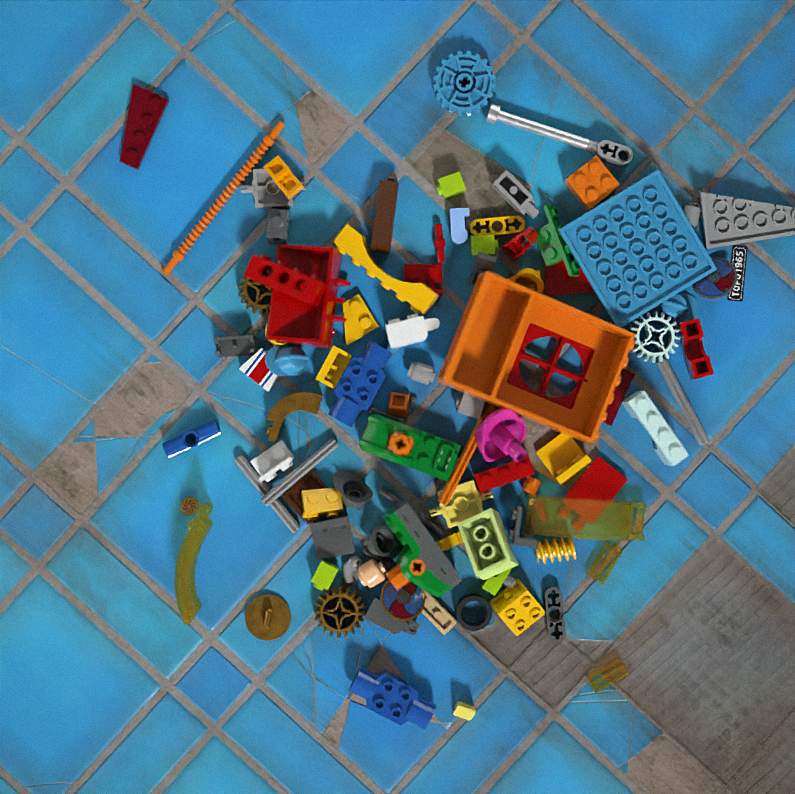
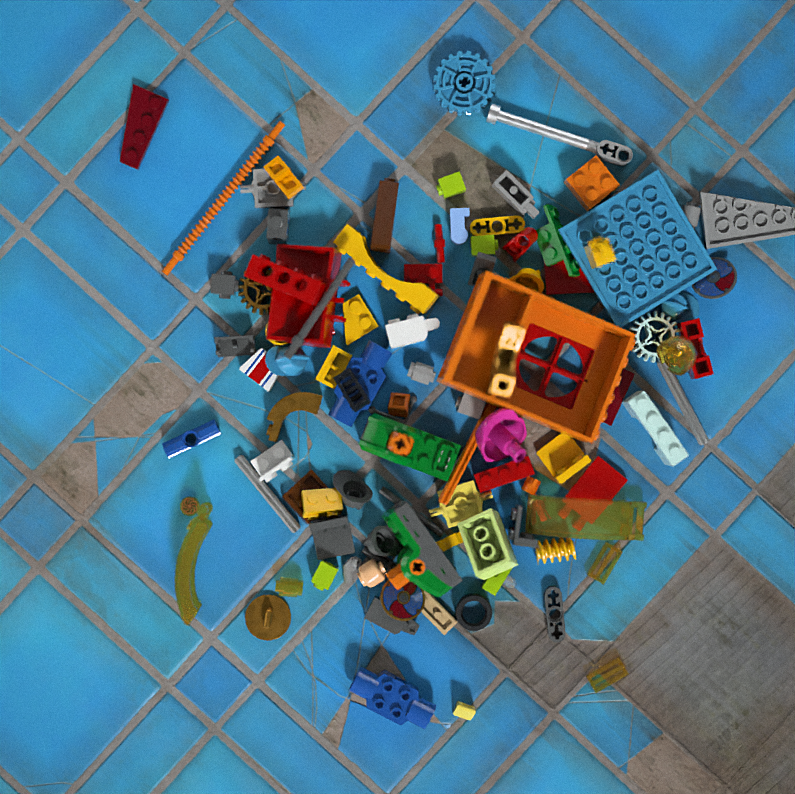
light grey axle [261,438,338,506] -> none
pearl gold gear [314,586,366,638] -> none
yellow bracket [489,579,546,636] -> none
black sticker [727,245,748,302] -> none
none -> dark grey brick [210,271,240,299]
none -> clear yellow brick [275,577,303,597]
none -> dark grey bar [284,257,355,359]
none -> black slope [333,367,371,412]
none -> arch [490,322,525,397]
none -> yellow hinge [584,236,616,269]
none -> clear yellow cylinder [657,336,697,376]

